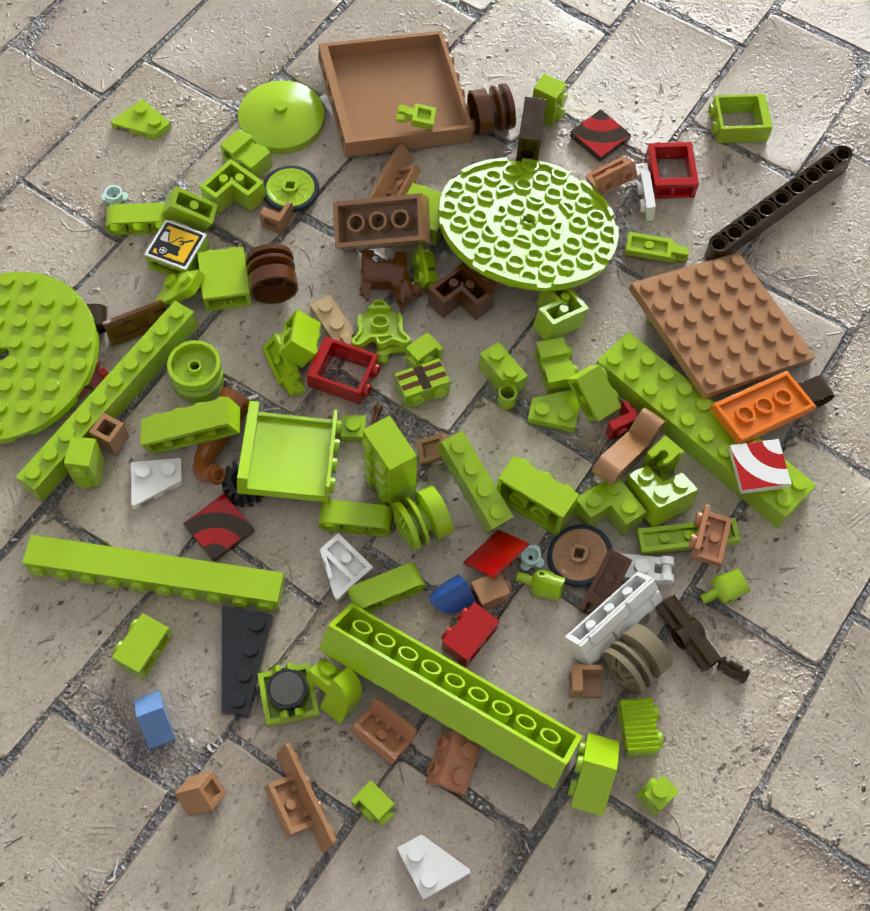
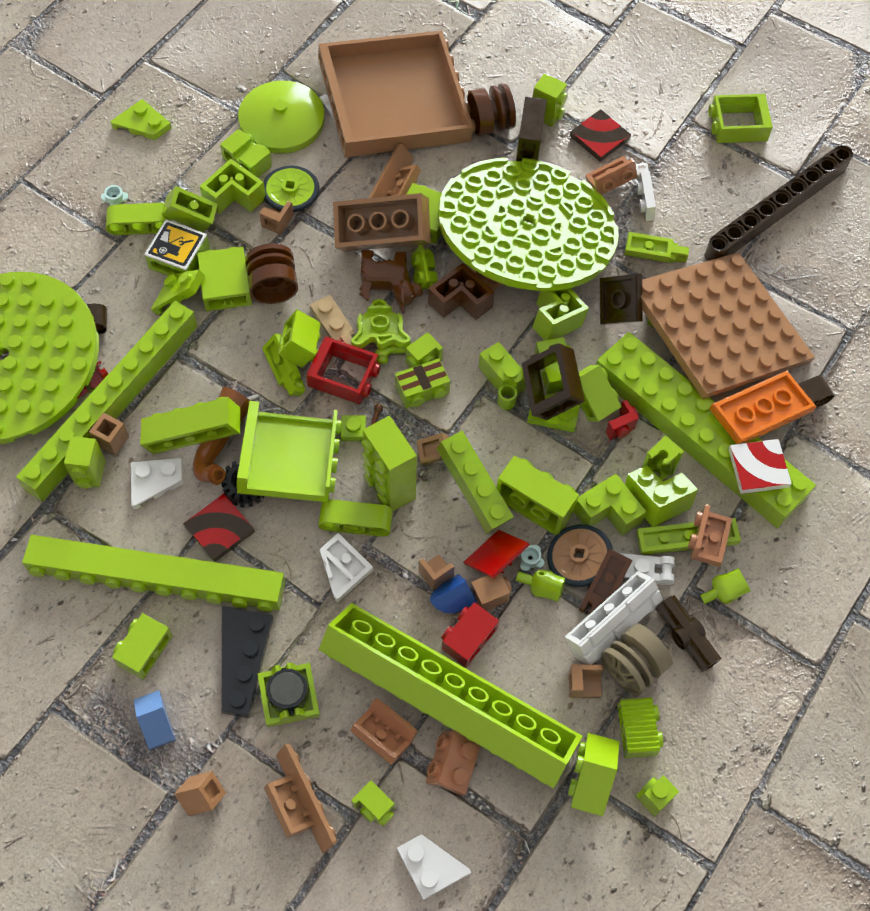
reddish brown hinge [102,300,166,346] -> none
lime wheel [167,340,225,403] -> none
lime brick [306,658,362,724] -> none
lime beam [347,562,426,613] -> none
lime wheel [391,485,454,551] -> none
lime plate [396,103,436,130] -> none
medium nougat beam [591,408,666,486] -> none
red window [645,141,699,199] -> none
dark brown piece [717,656,750,683] -> none
none -> medium nougat panel [418,555,455,591]
none -> dark brown window [521,343,585,420]
none -> dark brown tile [600,274,643,325]

